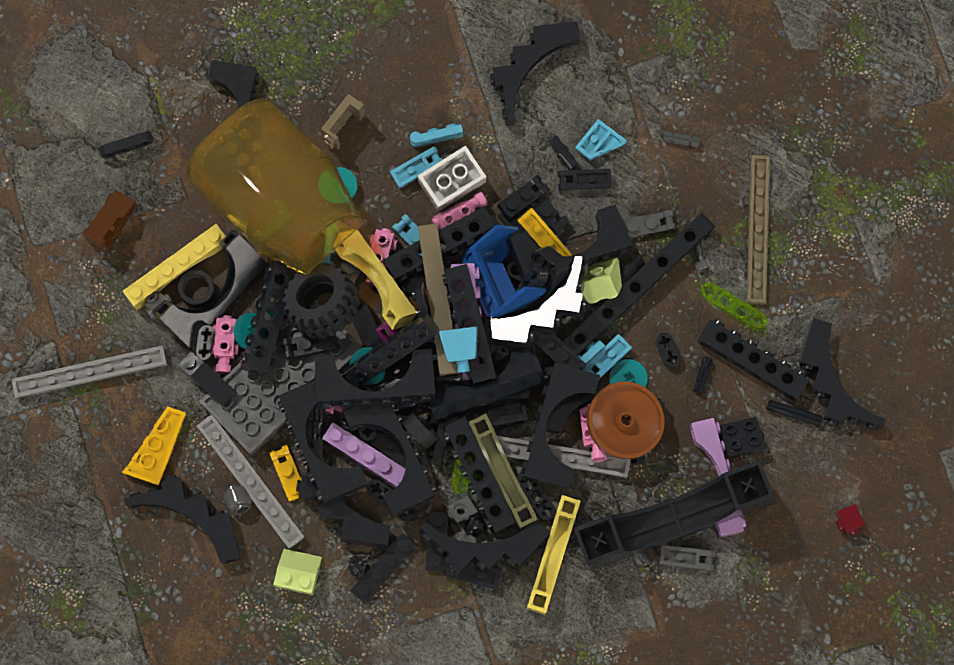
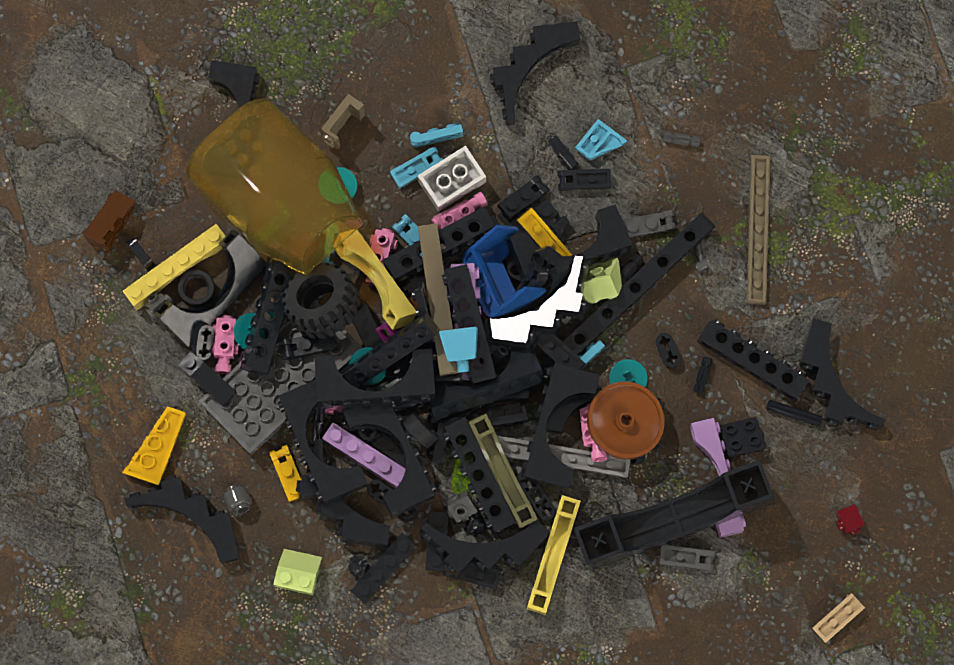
light grey plate [11,345,167,399] -> none
black beam [99,131,154,158] -> none
light grey plate [197,415,305,549] -> none
medium azure plate [581,334,632,380] -> none
clear neon green beam [700,282,767,330] -> none
none -> black beam [126,237,155,270]
none -> tan hinge [812,593,865,643]

